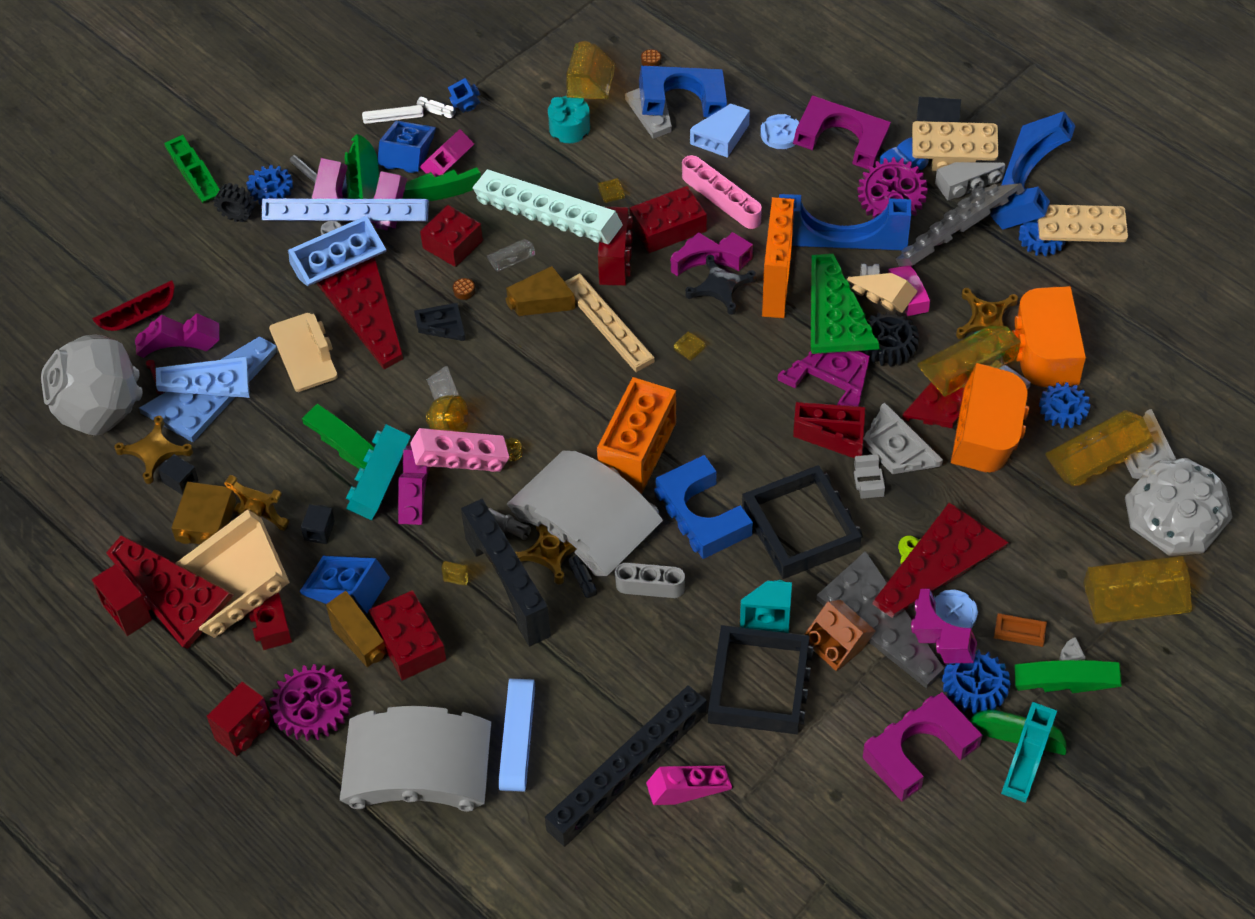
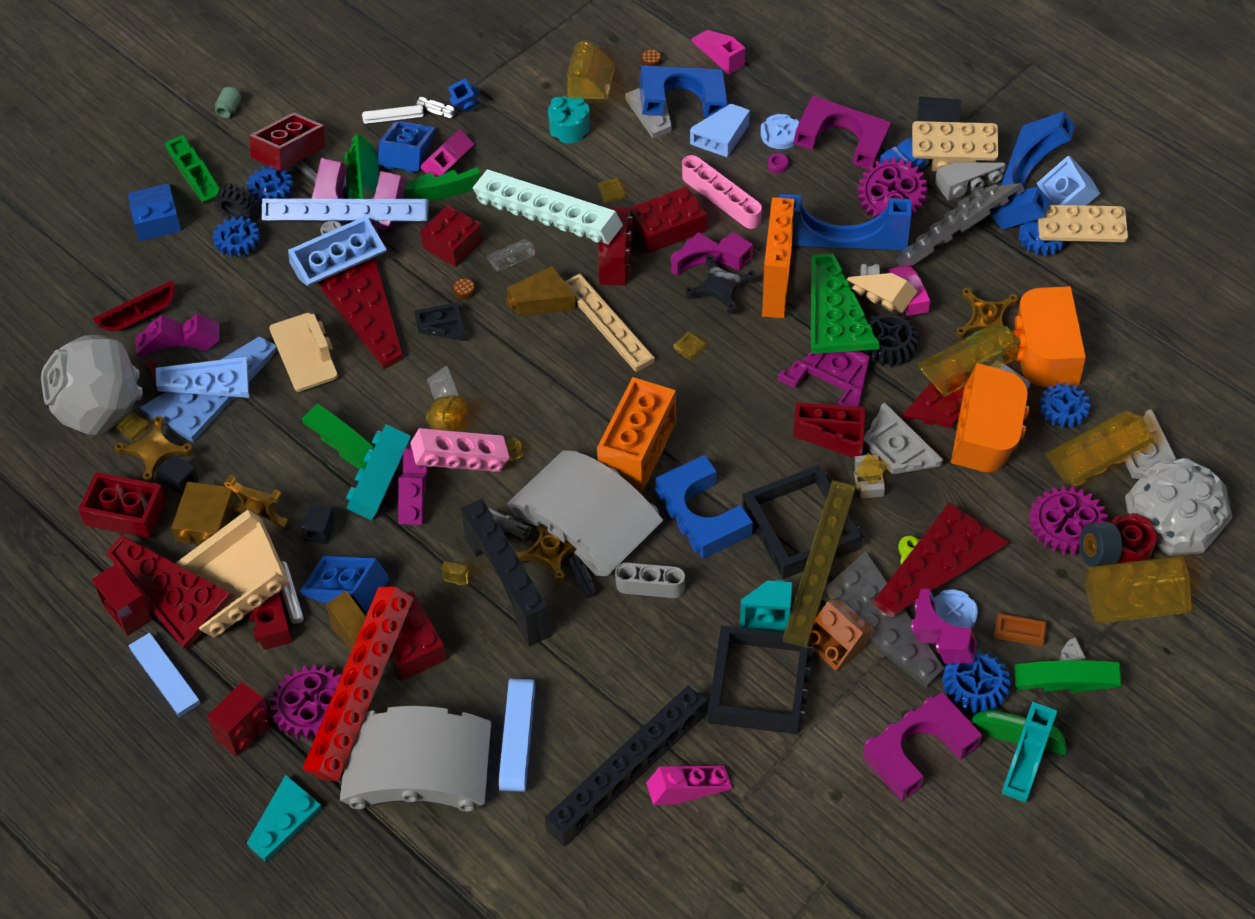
none -> dark red brick [78,472,167,539]
none -> clear yellow tile [116,412,150,442]
none -> blue slope [128,183,181,241]
none -> light blue tile [128,633,200,718]
none -> blue gear [212,216,260,258]
none -> sand green brick [215,87,242,118]
none -> teal wing [247,775,322,862]
none -> dark red brick [249,112,325,171]
none -> white axle [281,561,304,624]
none -> red brick [302,587,413,781]
none -> dark pink slope [691,30,745,74]
none -> magenta tile [767,153,789,174]
none -> clear yellow tile [783,480,855,648]
none -> clear yellow tile [855,453,887,484]
none -> magenta gear [1029,486,1108,556]
none -> light blue slope [1037,155,1100,206]
none -> black wheel [1079,522,1122,567]
none -> dark red brick [1110,513,1157,571]

